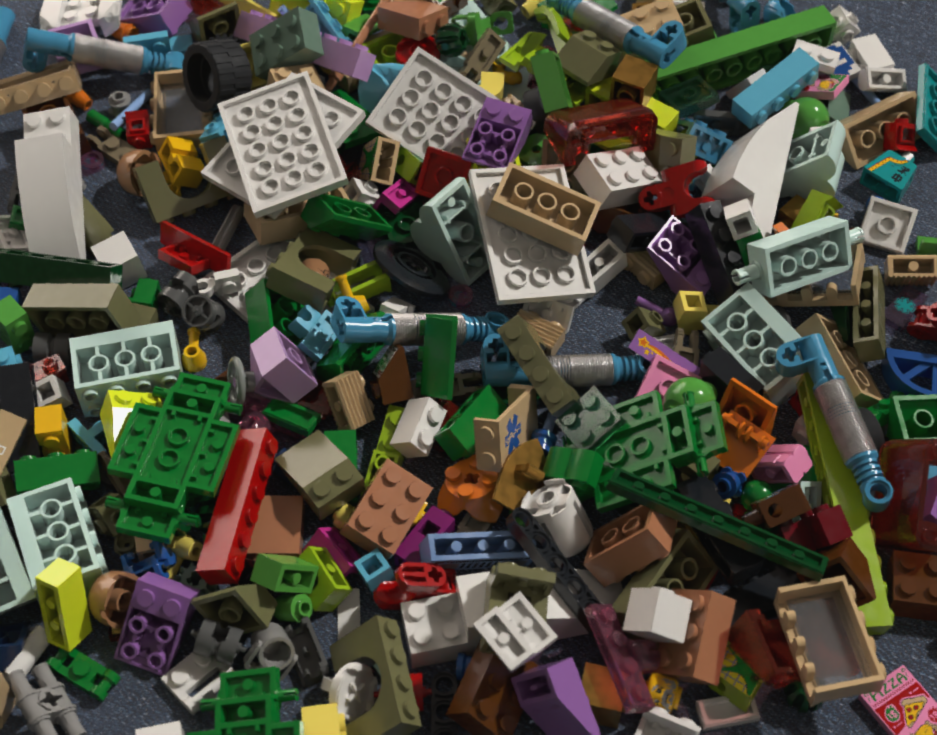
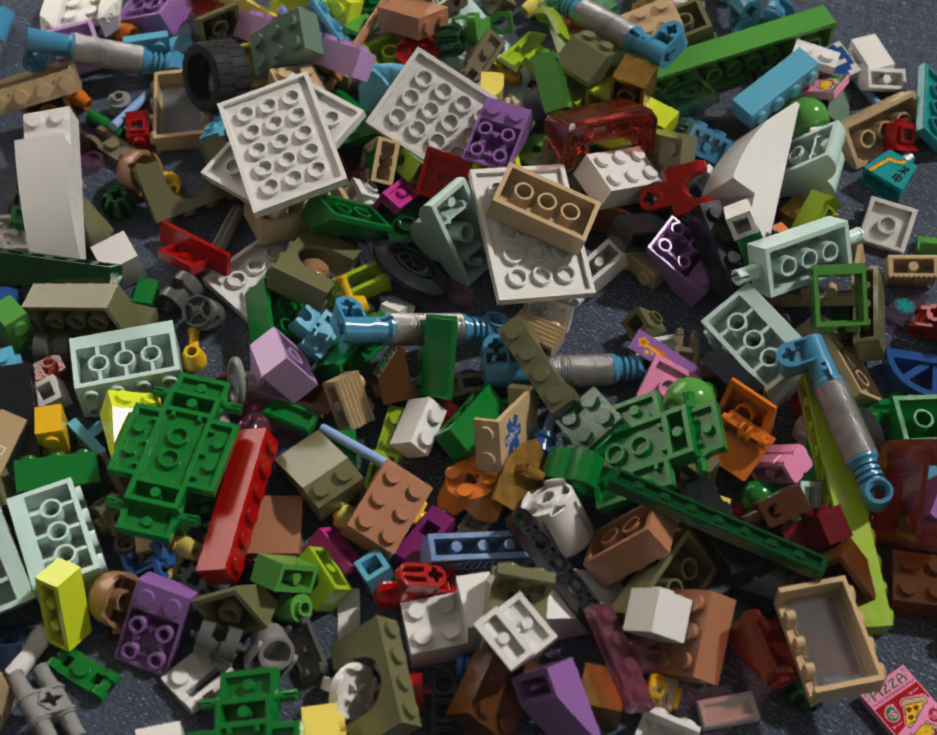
yellow brick [158,136,205,188] -> none
white plate [197,267,242,298] -> none
medium lavender bar [634,296,677,326] -> none
light yellow brick [673,291,719,335] -> none
lime torso [708,642,773,712] -> none
blue brick [712,466,746,499] -> none
white tile [725,68,766,99] -> none
white brick [830,5,861,46] -> none
none -> dark green piece [101,185,137,221]
none -> light blue bar [319,423,387,466]
none -> bright green window [808,263,869,333]

